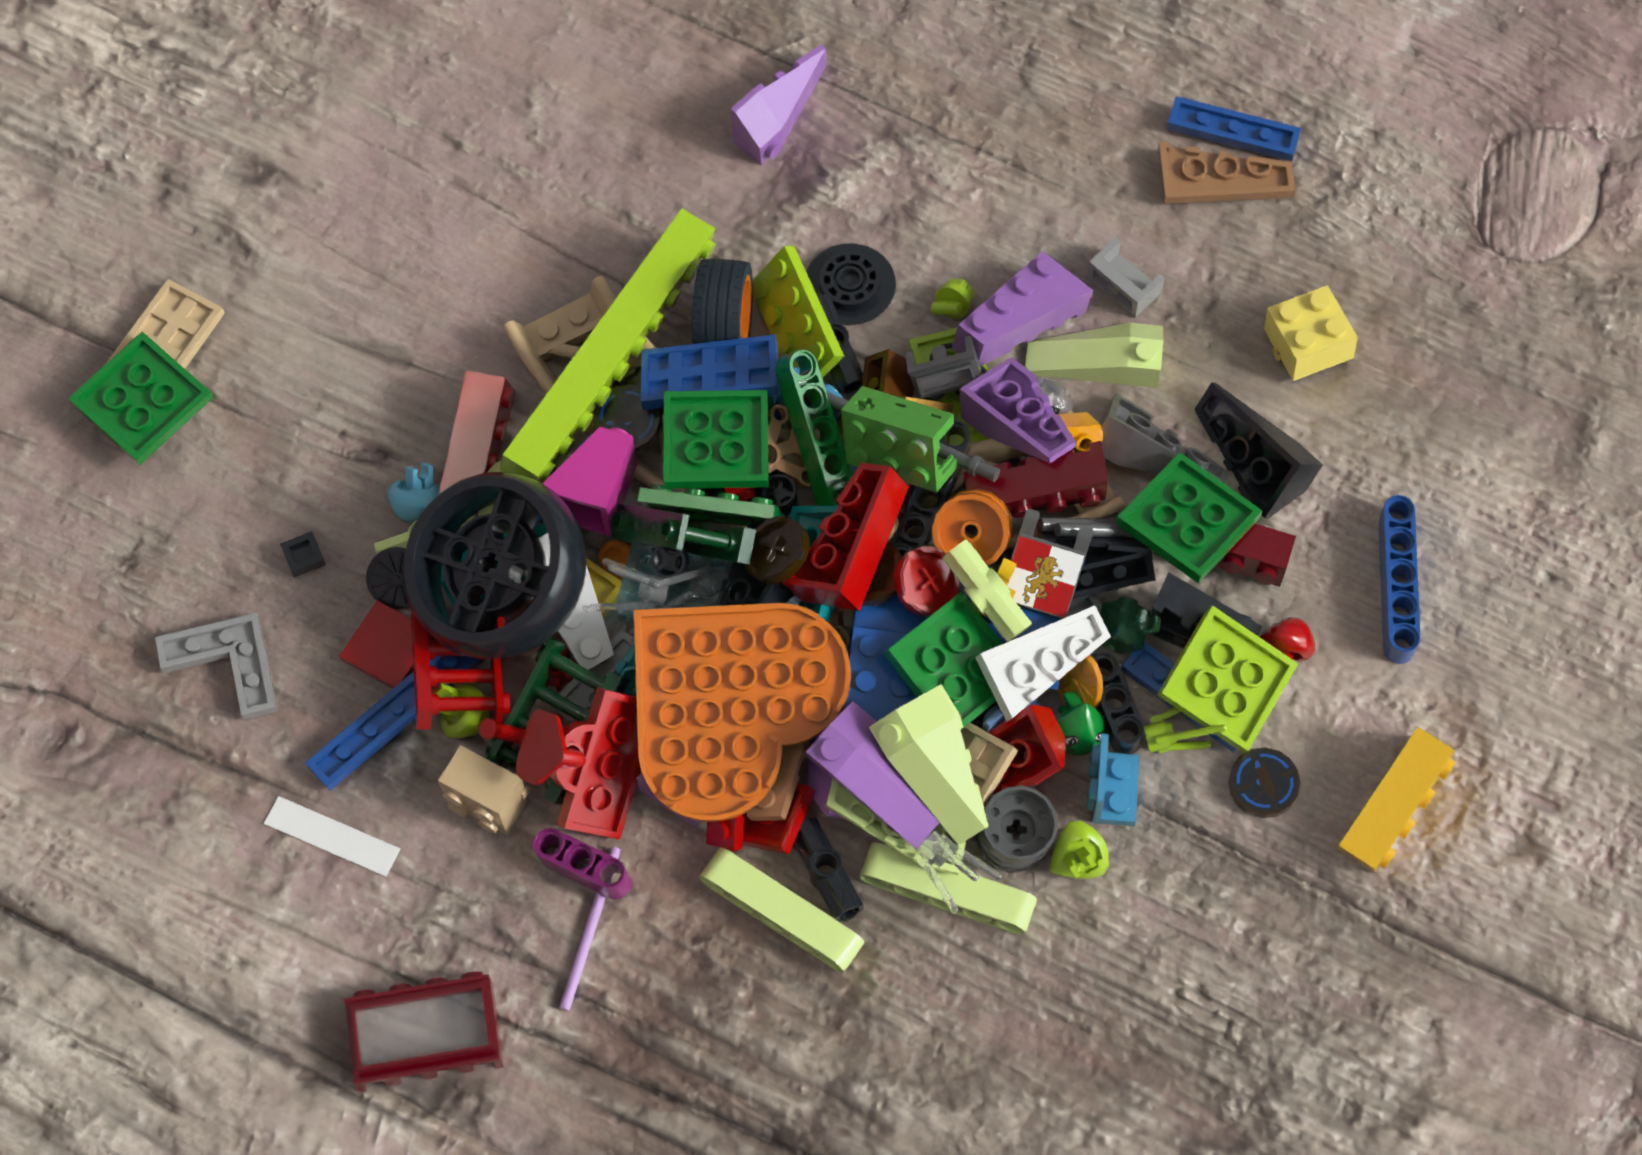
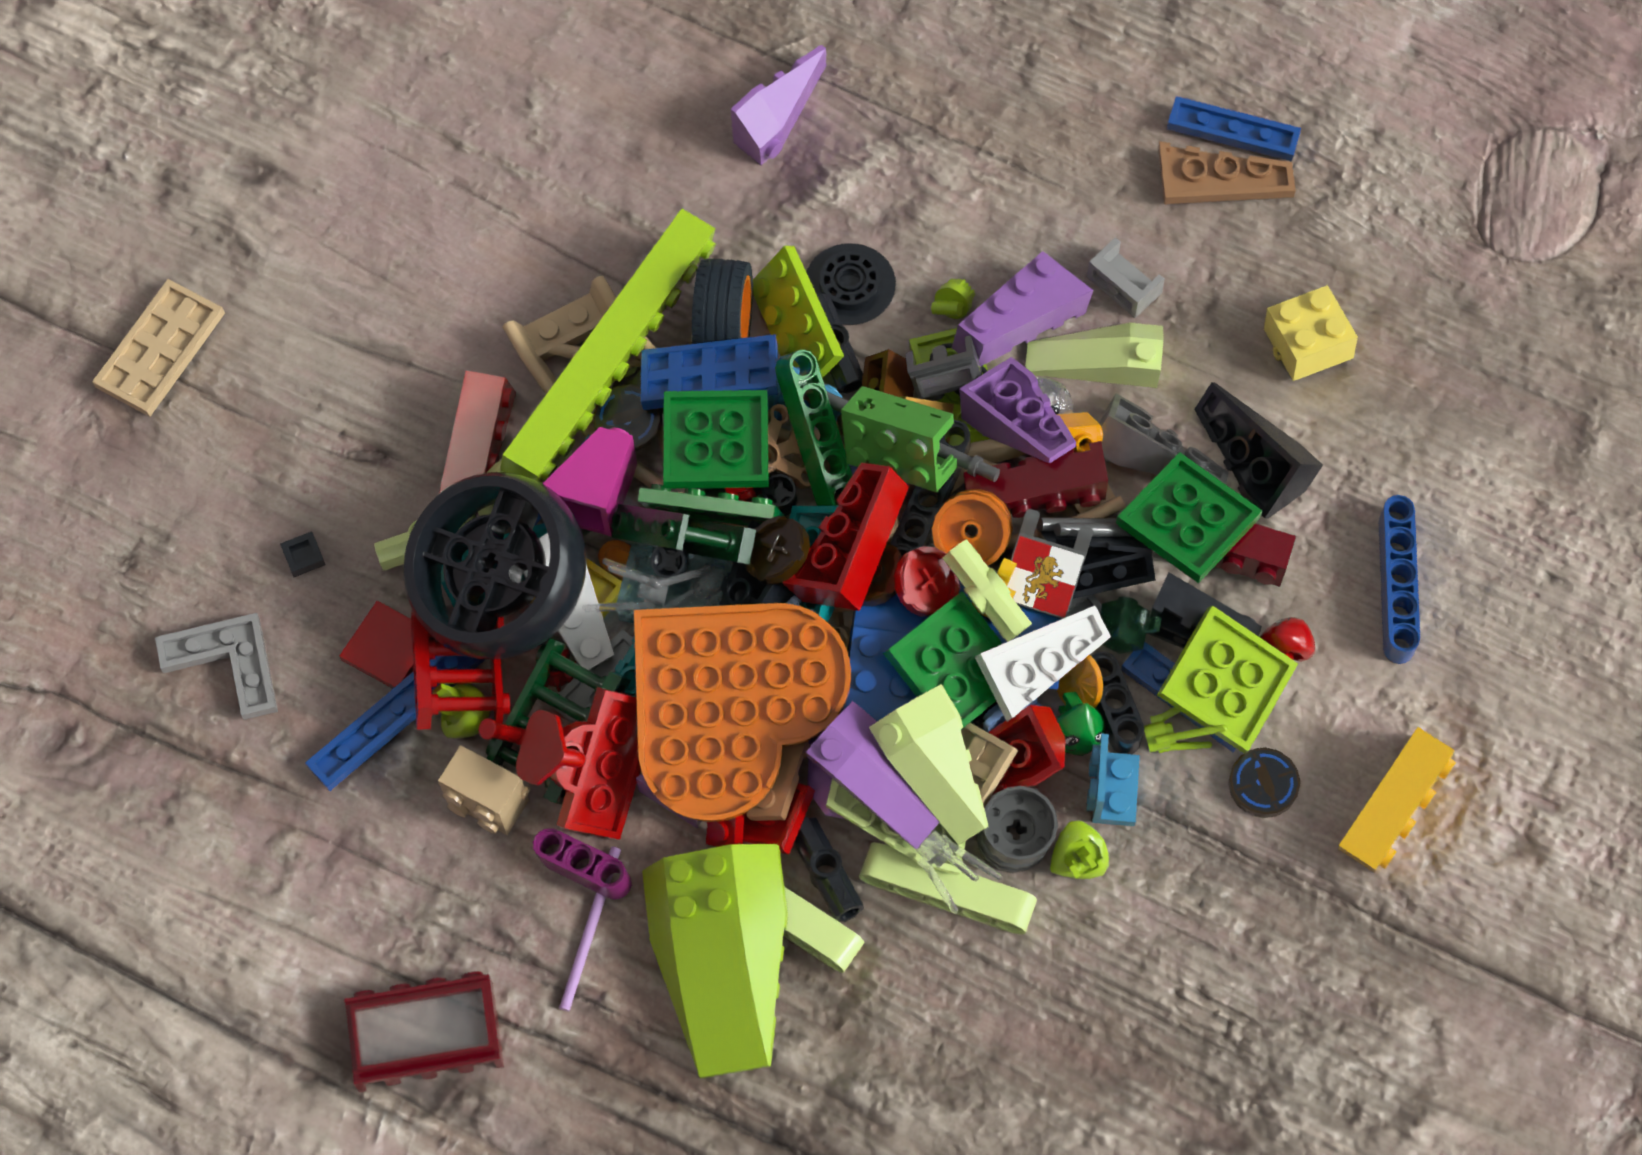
green plate [68,331,214,466] -> none
white sticker [264,796,401,877] -> none
black wheel [366,547,410,609] -> none
medium azure piece [387,462,440,523] -> none
none -> lime wedge [642,844,788,1078]

